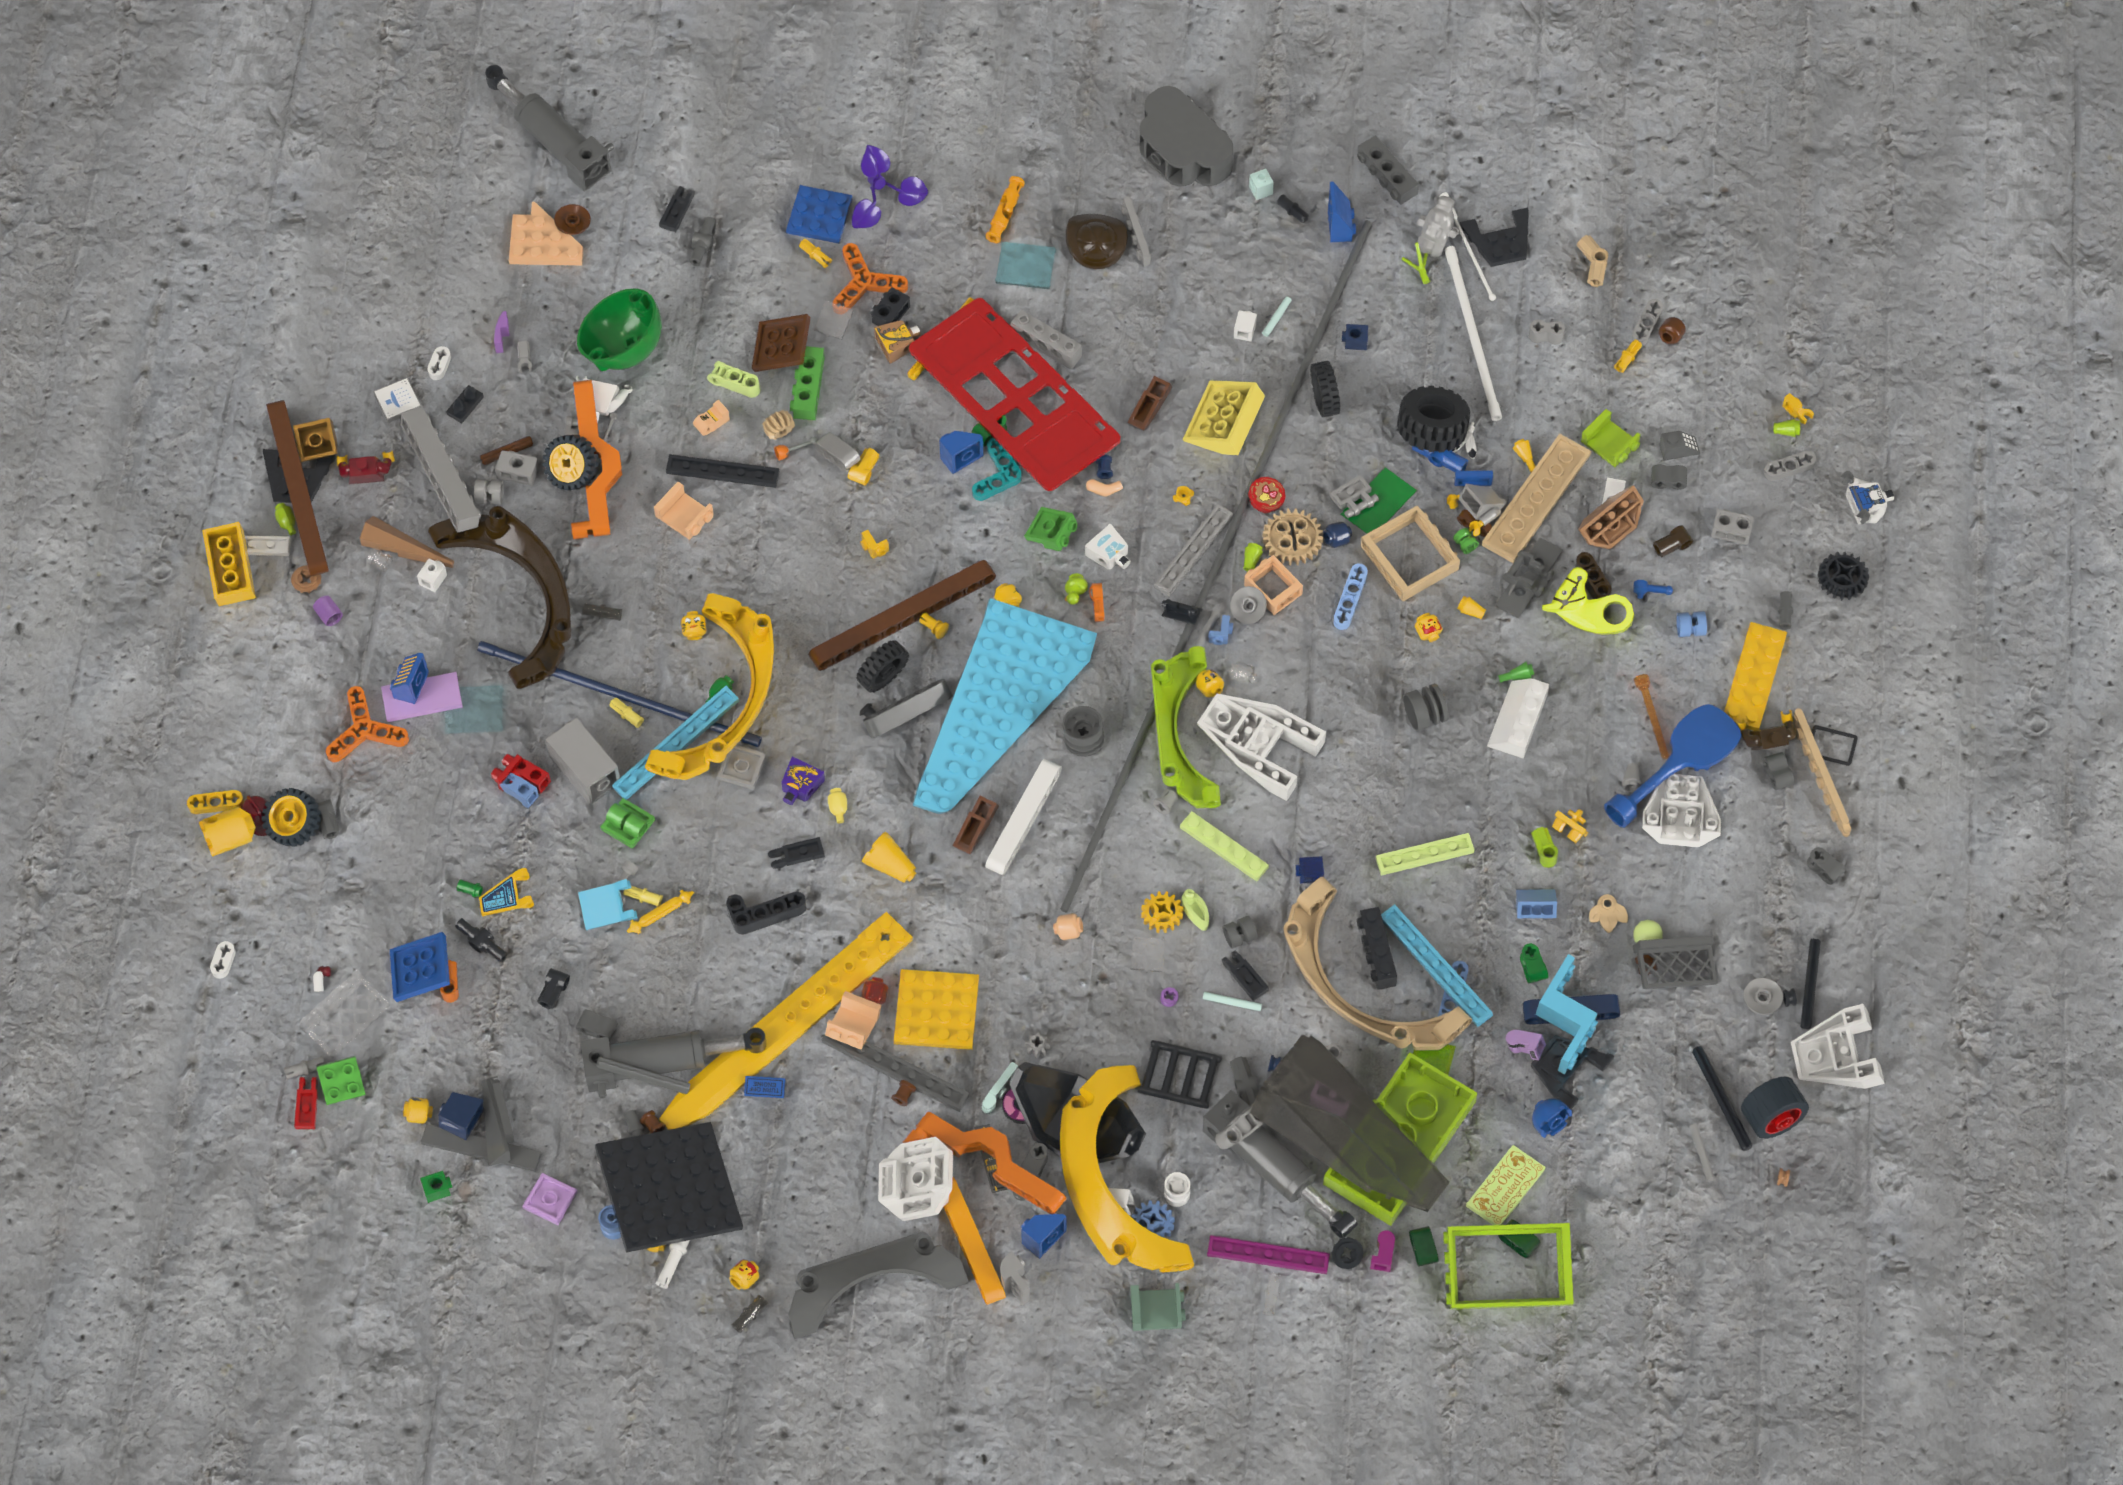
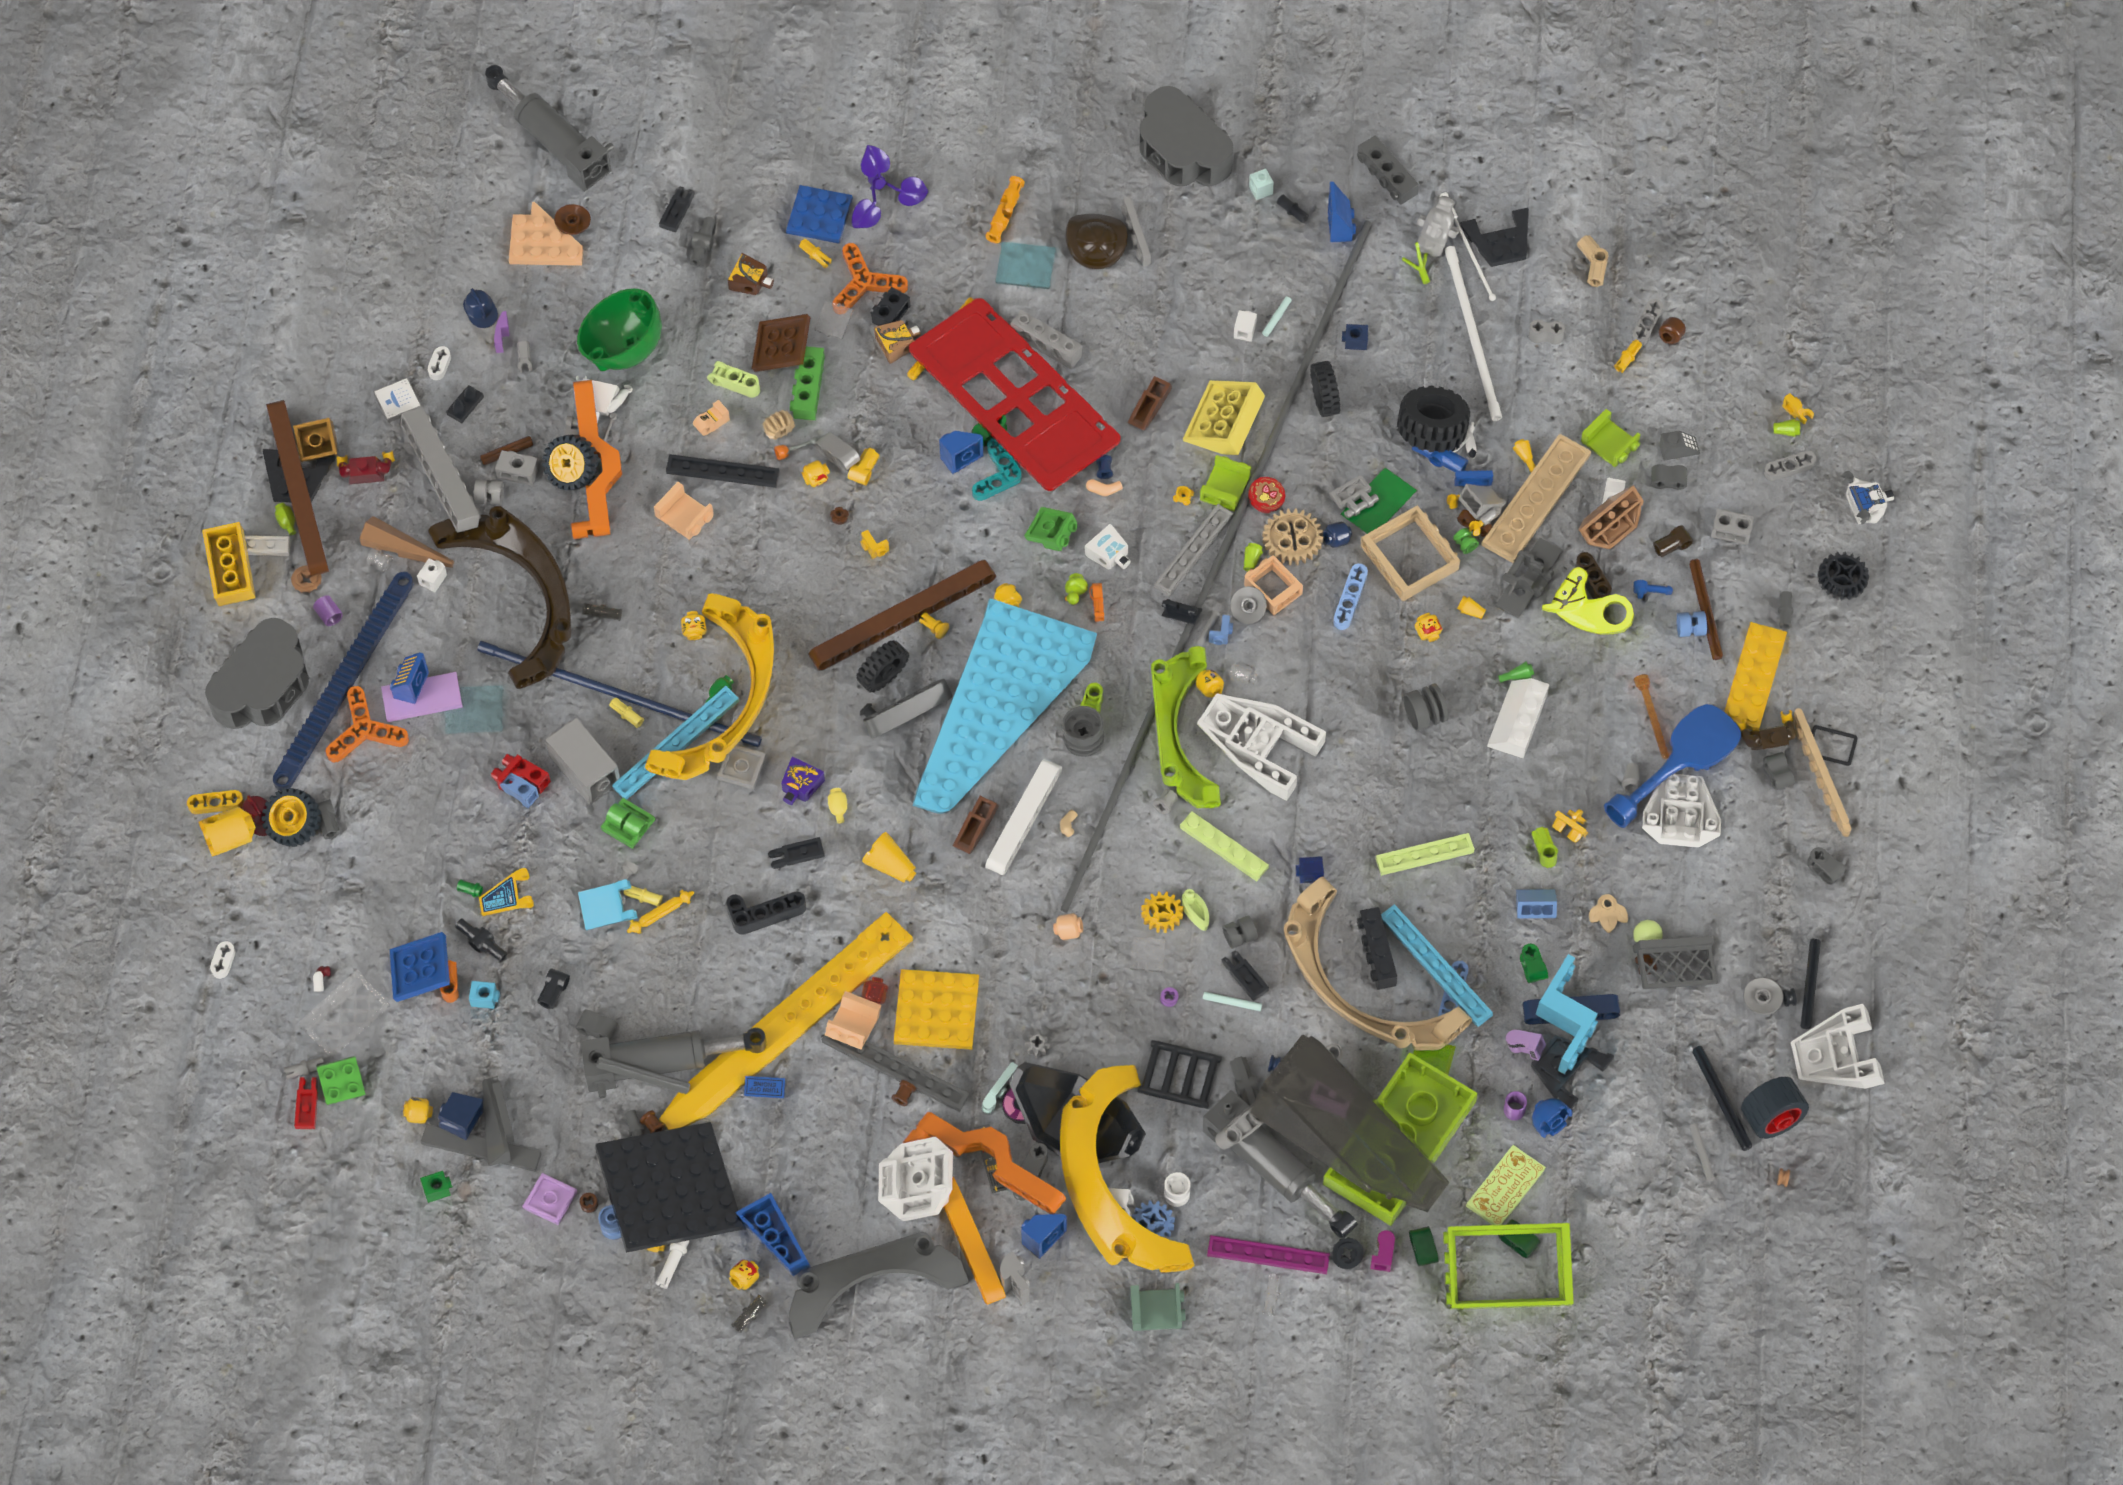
none -> dark grey brick [205,618,309,729]
none -> dark blue gear [273,572,413,791]
none -> dark blue piece [463,288,498,328]
none -> medium azure brick [469,981,500,1009]
none -> reddish brown bush [580,1193,598,1213]
none -> torso [728,253,774,295]
none -> blue wedge [735,1193,811,1276]
none -> yellow head [801,460,830,488]
none -> reddish brown plate [830,507,849,525]
none -> tan arm [1060,809,1078,837]
none -> lime piece [1080,683,1103,714]
none -> lime panel [1200,455,1251,512]
none -> medium lavender piece [1504,1091,1527,1120]
none -> reddish brown axle [1689,559,1723,660]

